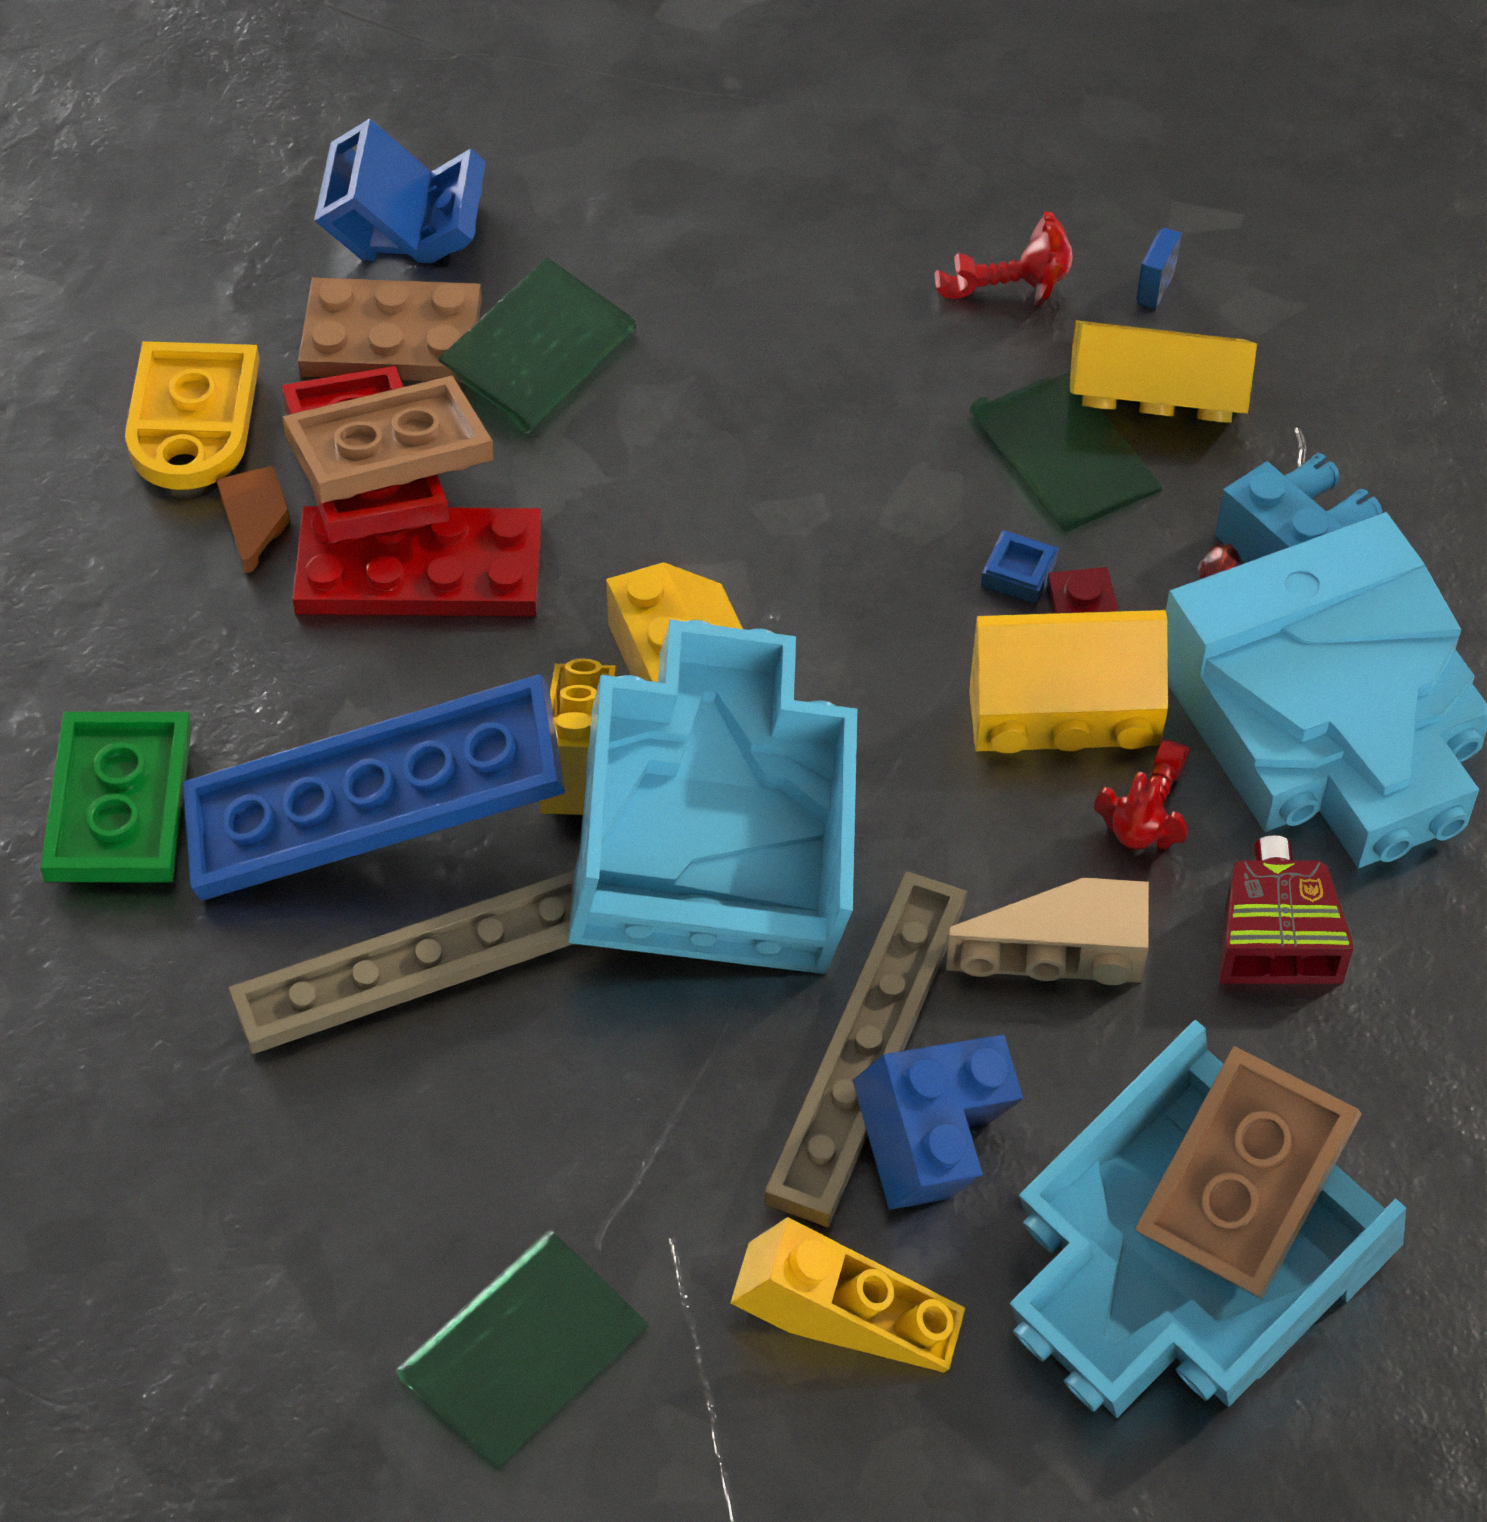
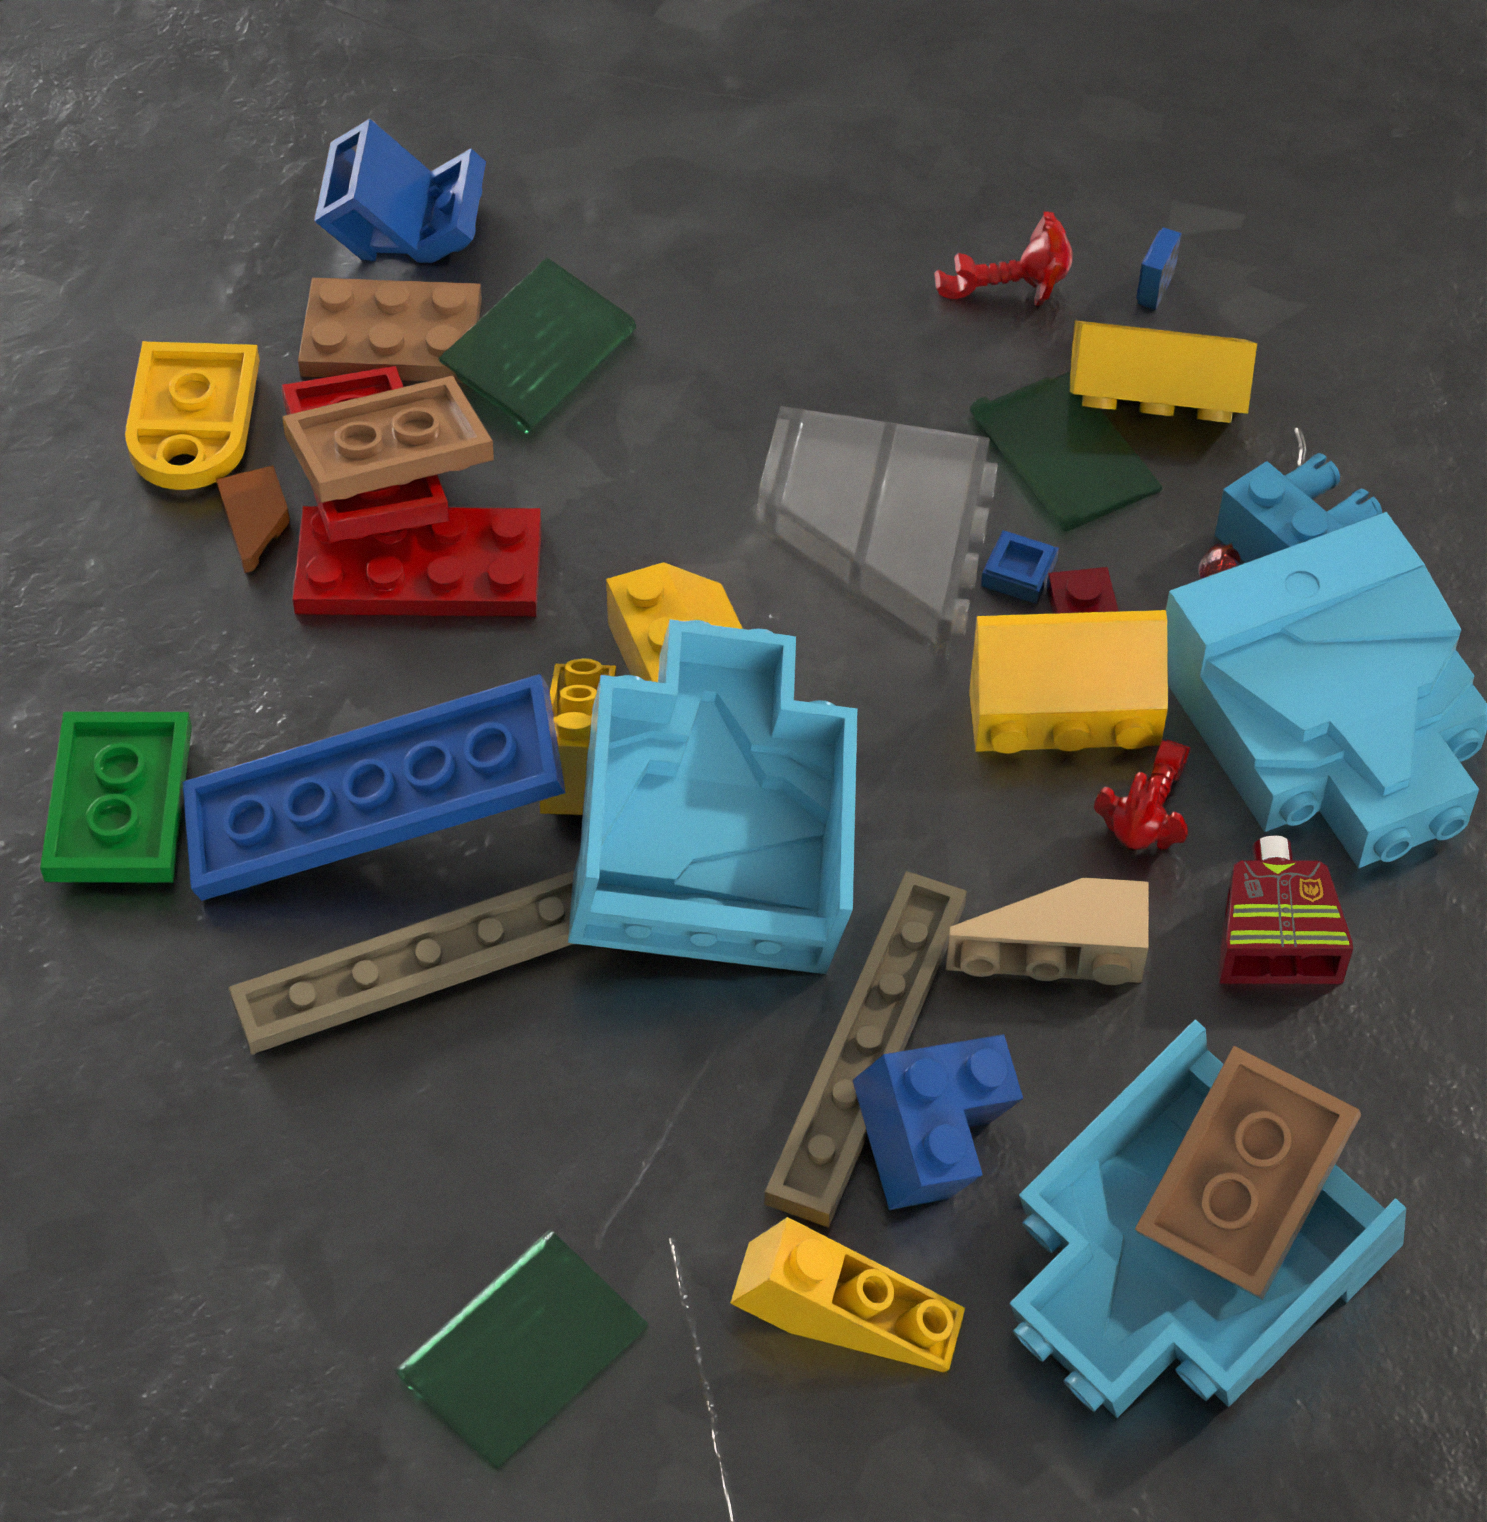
none -> clear slope [757,406,998,659]

